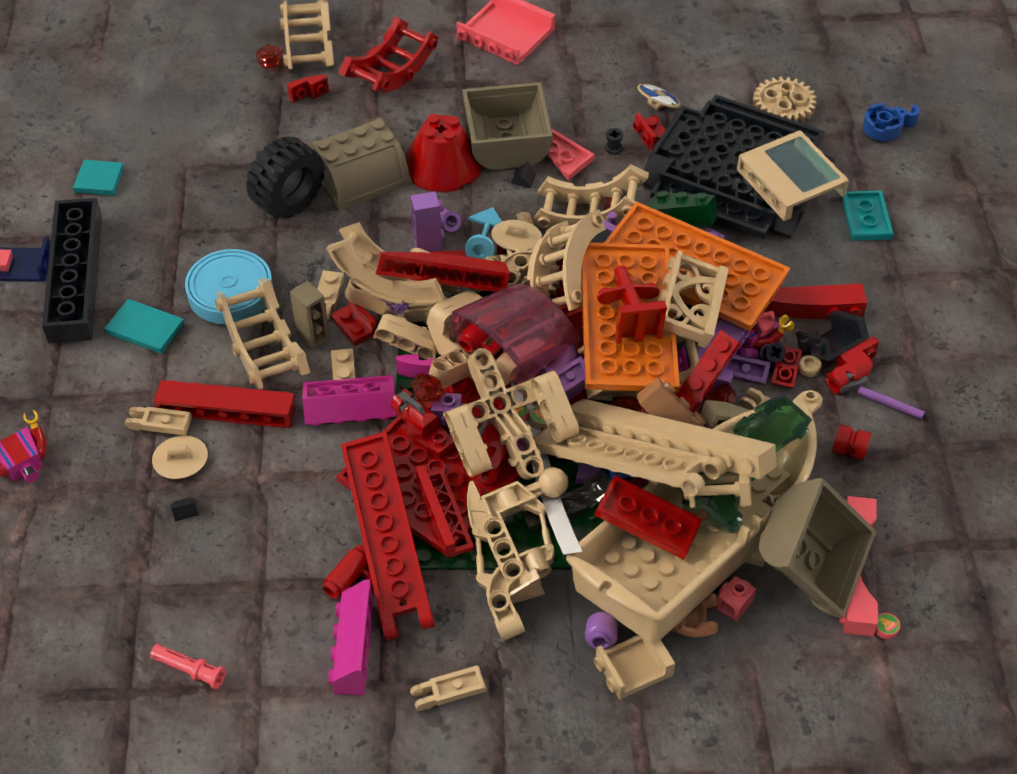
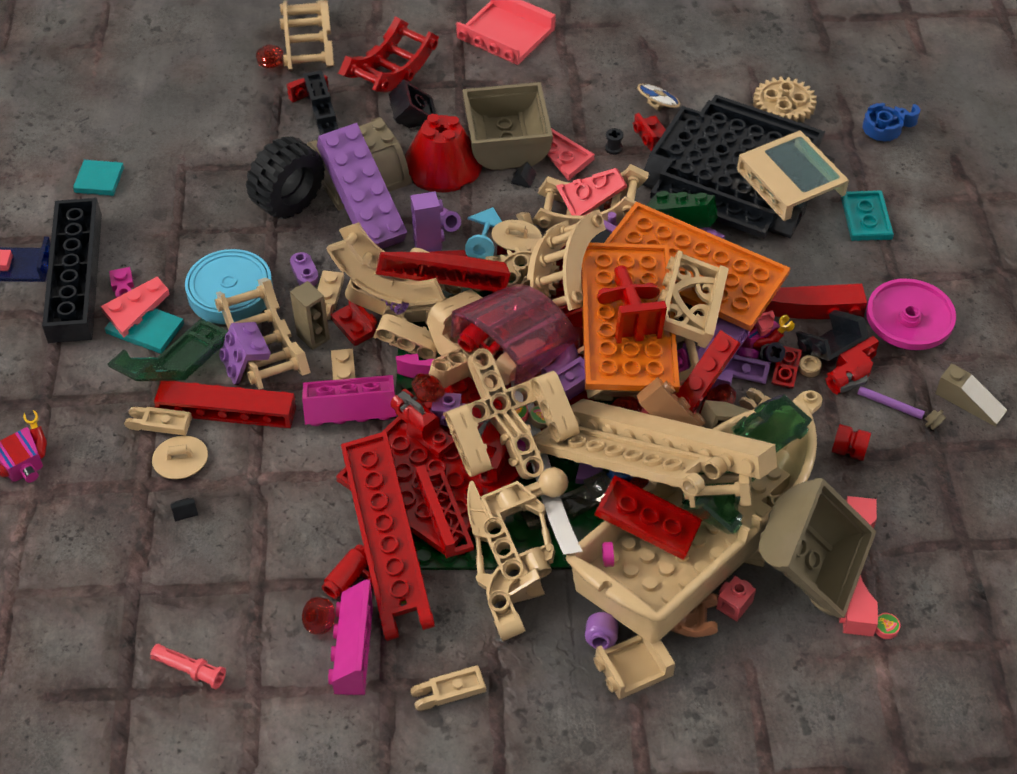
none -> coral wing [101,277,170,337]
none -> clear green windscreen [108,319,228,381]
none -> dark pink plate [109,267,134,298]
none -> medium lavender bracket [219,322,271,384]
none -> medium lavender plate [290,252,319,286]
none -> clear red plate [302,597,335,635]
none -> black slope [303,70,339,135]
none -> medium lavender brick [317,123,407,249]
none -> black slope [389,79,436,128]
none -> coral wing [556,168,628,216]
none -> dark pink tile [602,542,614,567]
none -> dark pink dish [866,279,956,350]
none -> dark tan plate [925,410,946,430]
none -> dark tan slope [935,364,1007,427]

